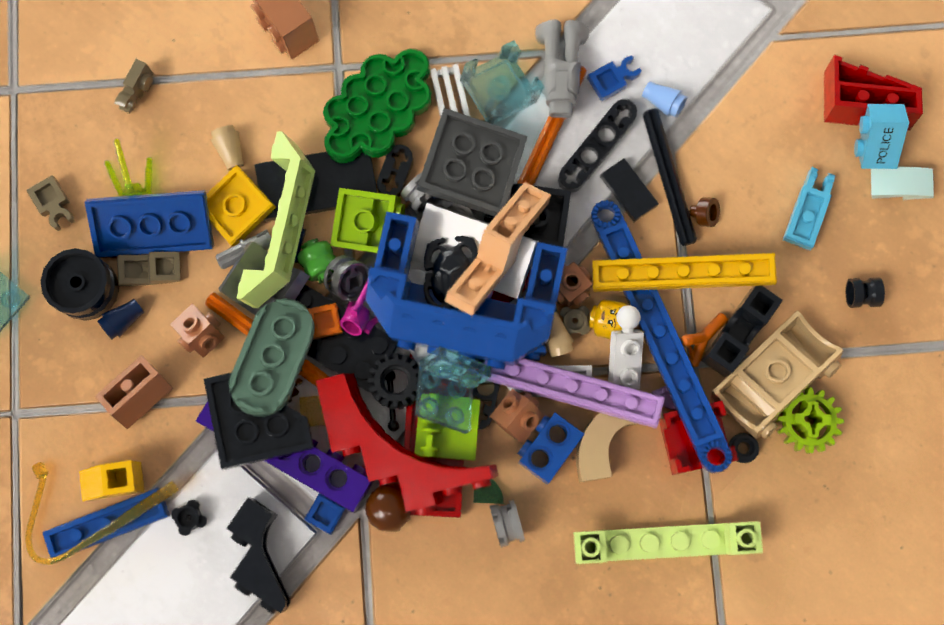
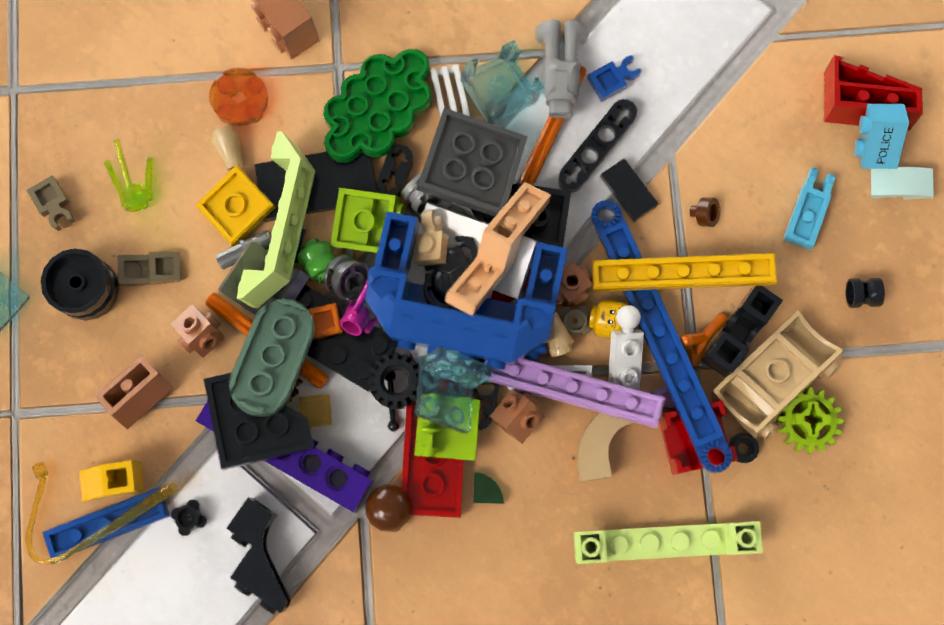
blue tile [85,190,214,258] -> none
dark blue cone [97,299,144,340] -> none
dark tan plate [115,59,154,114] -> none
blue tile [304,493,346,535] -> none
red arch [316,373,499,515] -> none
light grey wheel [490,500,525,547] -> none
blue brick [517,413,584,484] -> none
light blue cone [642,81,687,117] -> none
black axle [643,109,697,246] -> none
none -> clear orange plate [209,68,268,126]
none -> tan plate [413,210,448,266]

